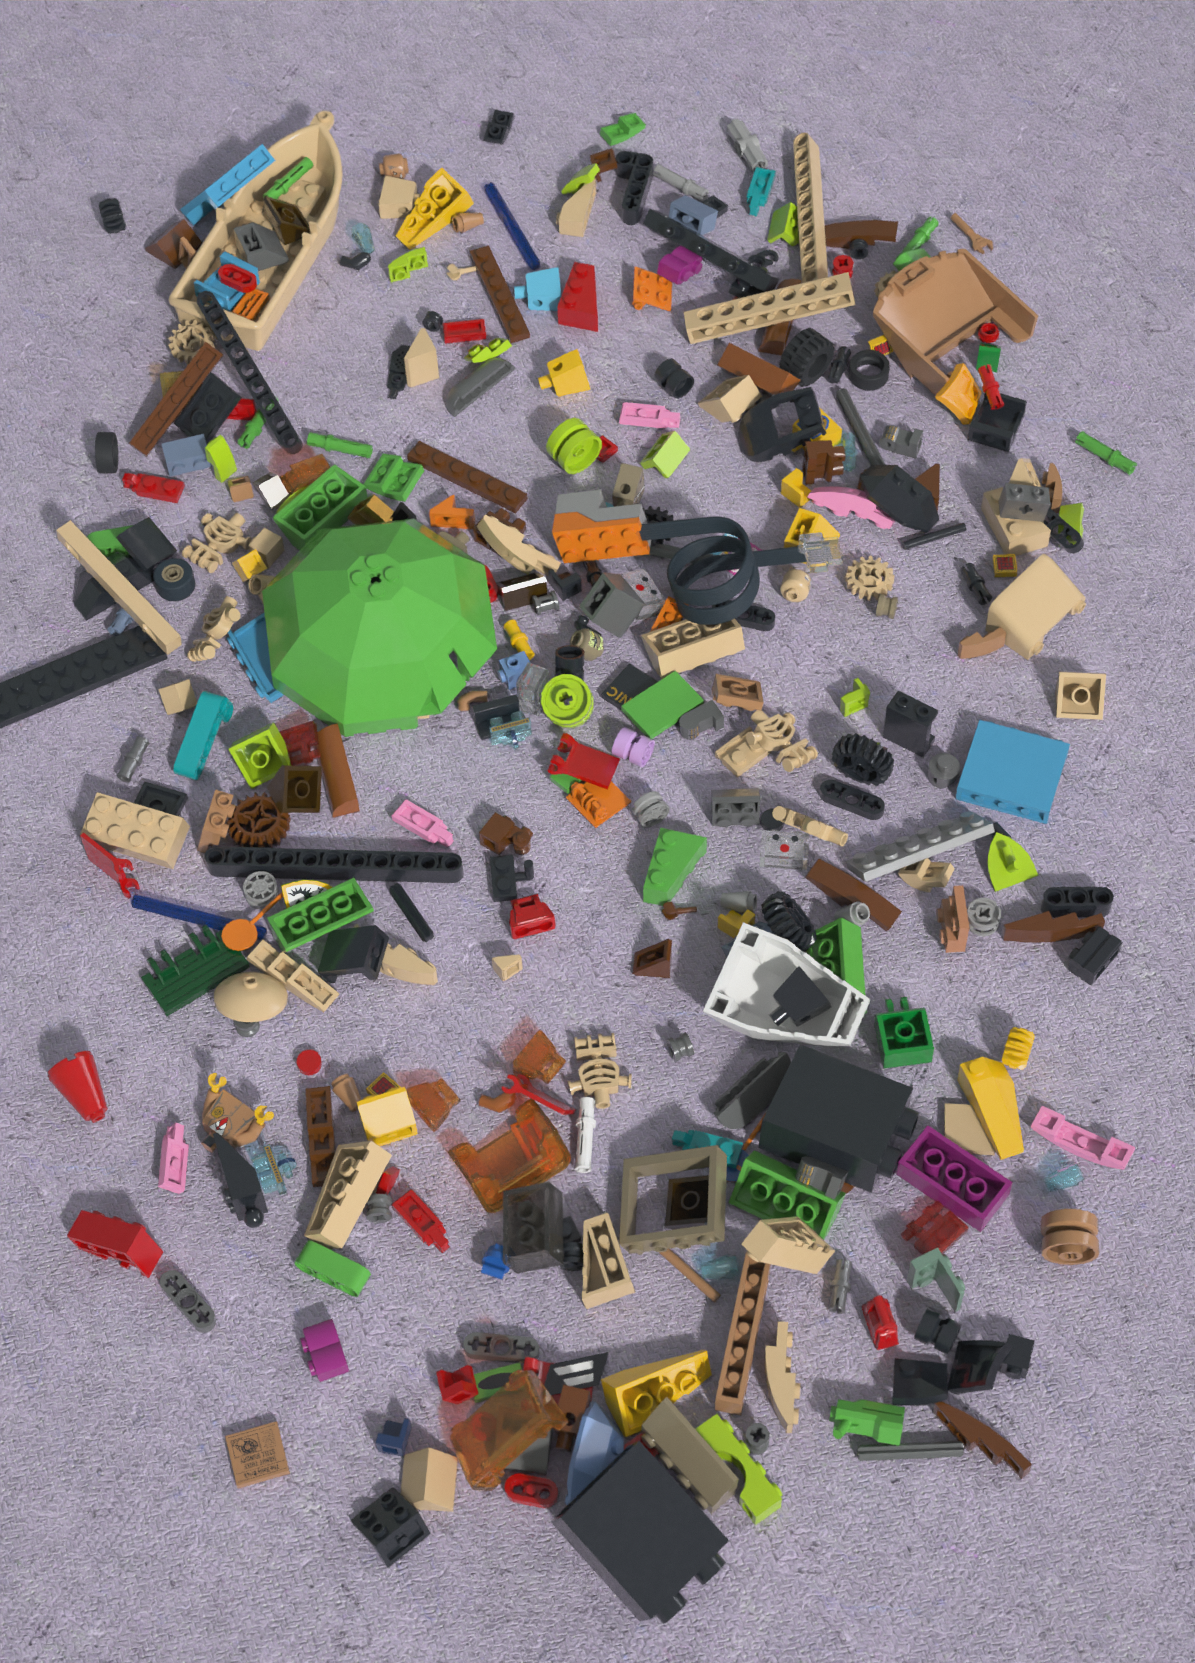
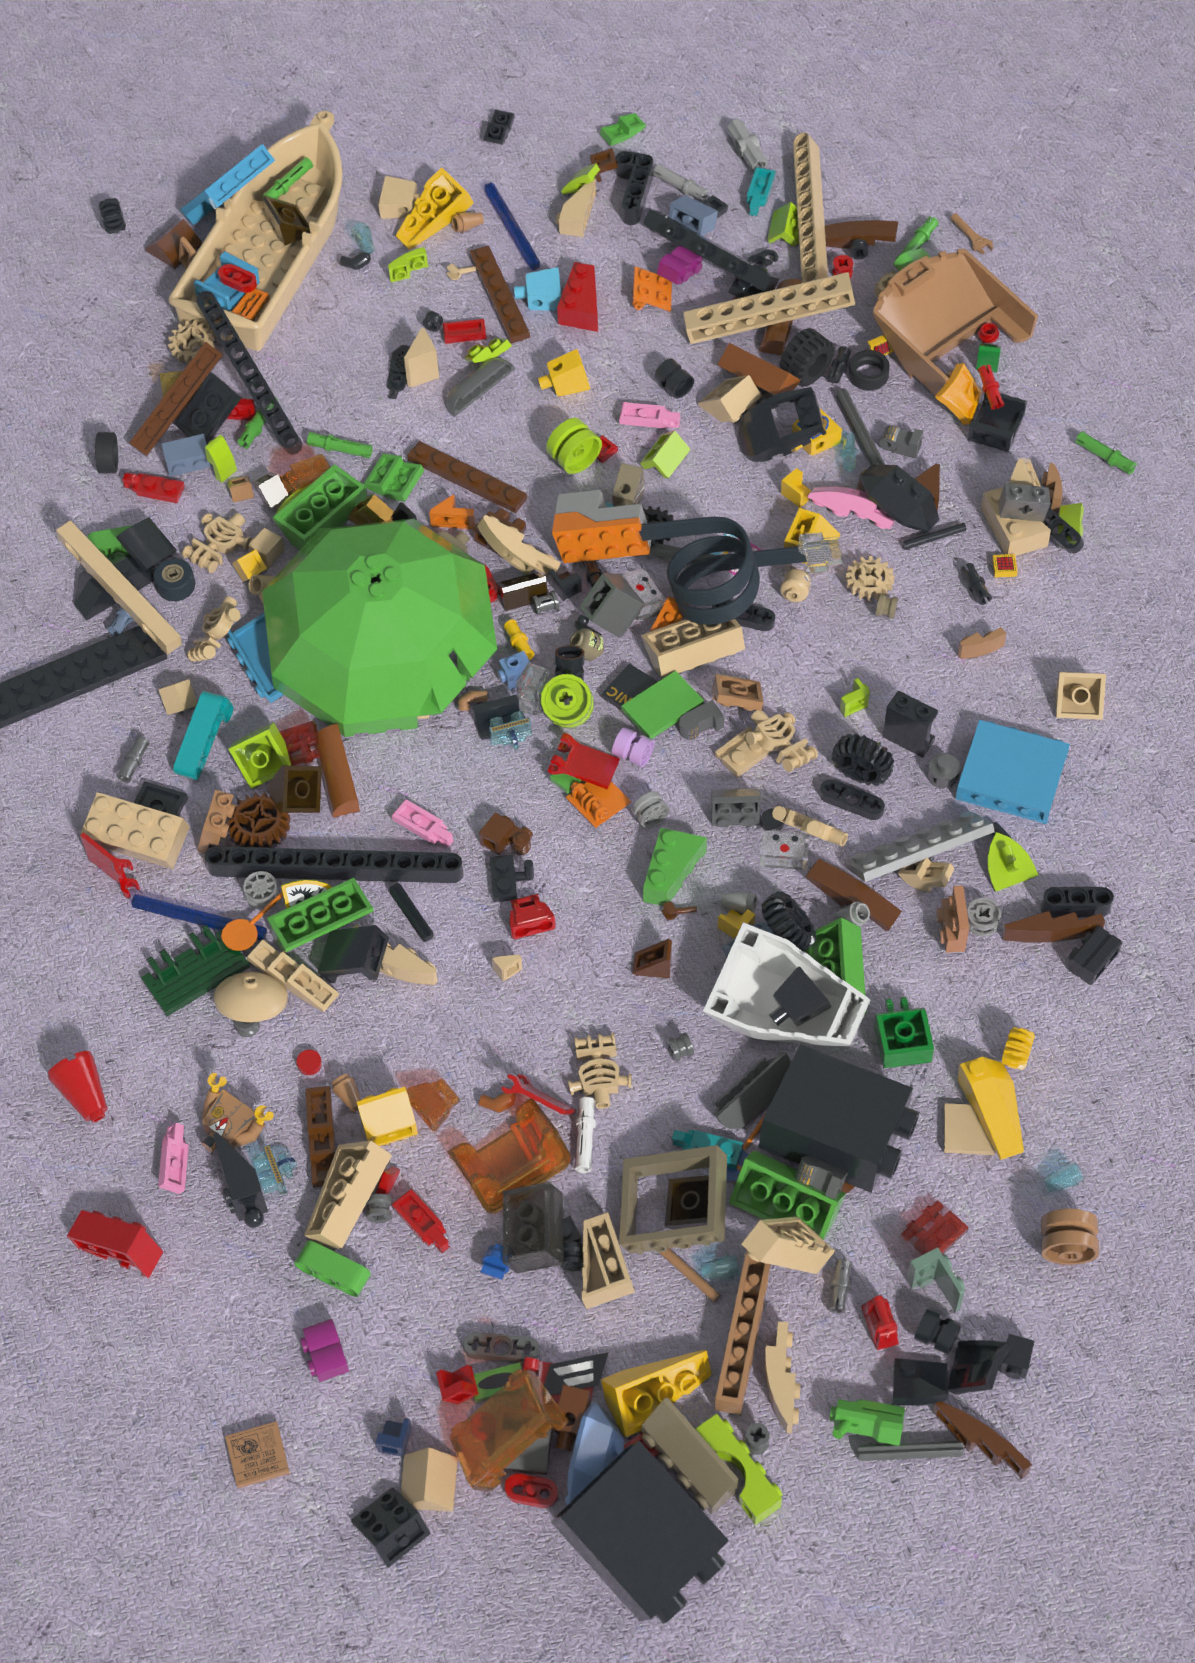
dark grey beam [160,1270,217,1333] -> none
dark grey slope [233,223,289,271] -> none
tile [366,1072,401,1096] -> none
medium nougat head [379,153,409,179] -> none
clear orange piece [512,1030,566,1084] -> none
reddish brown hips [802,440,846,485] -> none
magenta brick [896,1125,1013,1232] -> none
tan windscreen [985,554,1086,660] -> none
bright pink slope [1031,1106,1135,1170] -> none

